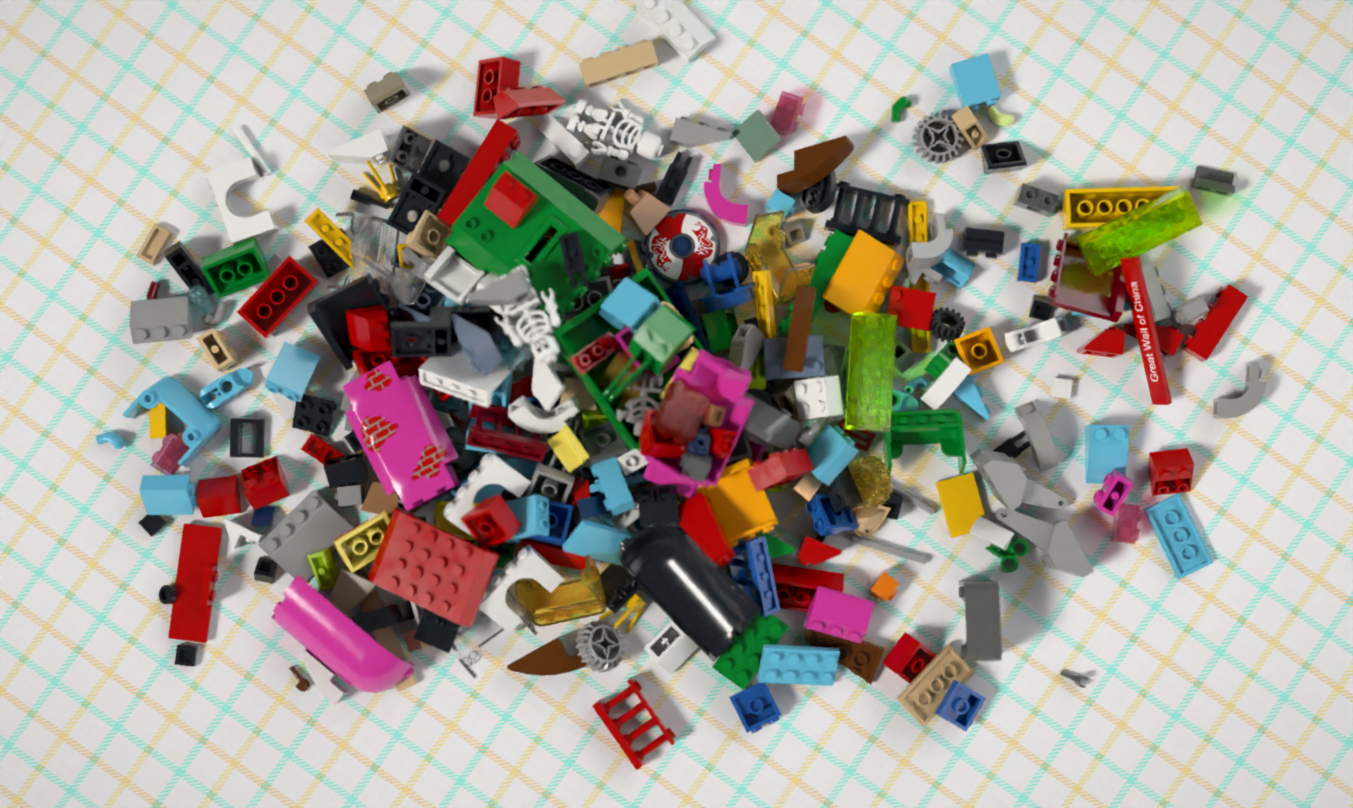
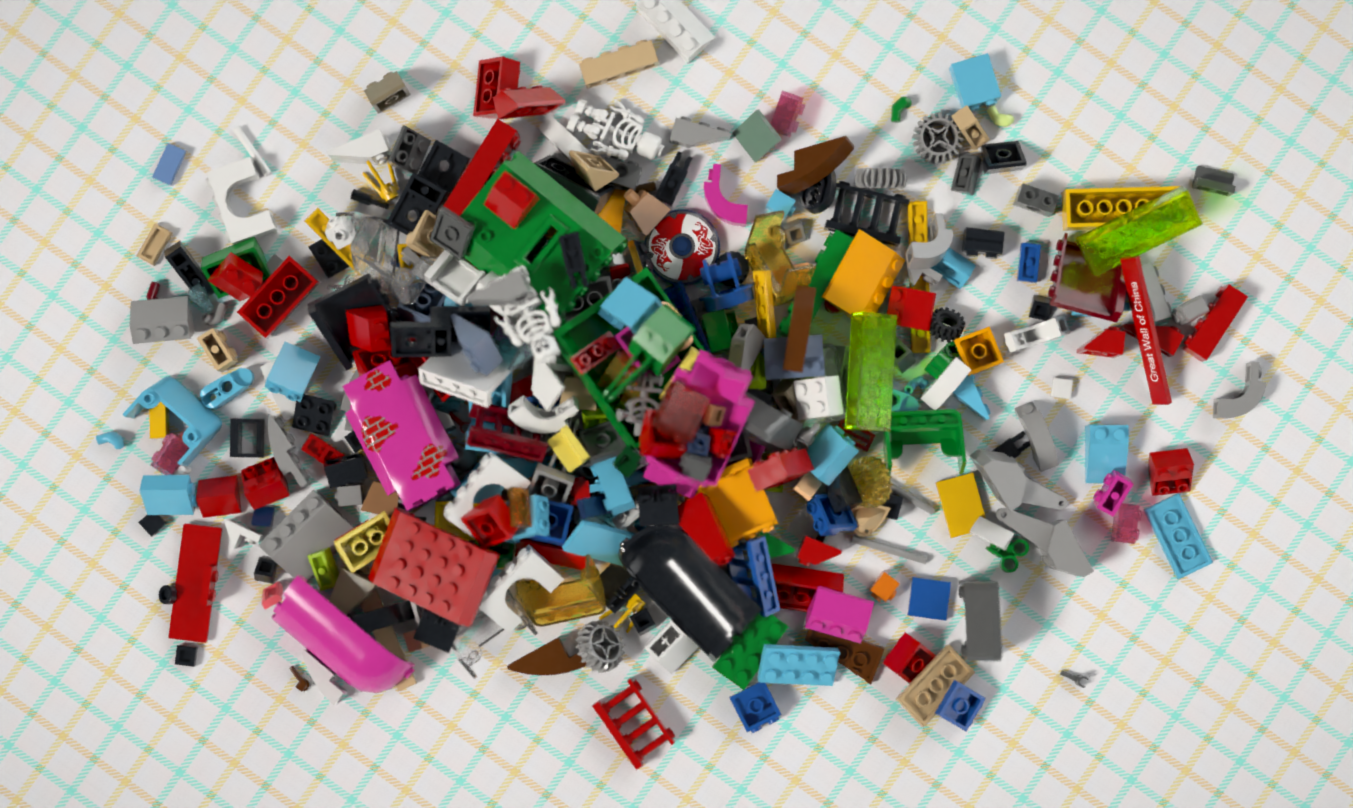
none -> medium blue tile [152,143,187,186]
none -> red slope [208,252,263,301]
none -> coral tile [261,581,283,609]
none -> light grey slope [268,415,311,488]
none -> white brick [325,215,356,250]
none -> dark grey tile [430,206,475,260]
none -> clear orange plate [508,486,531,529]
none -> tan slope [569,150,619,191]
none -> dark green panel [612,446,644,478]
none -> black slope [630,608,656,636]
none -> light grey gear [855,168,907,189]
none -> blue tile [907,577,951,621]
none -> dark grey slope [951,154,982,195]

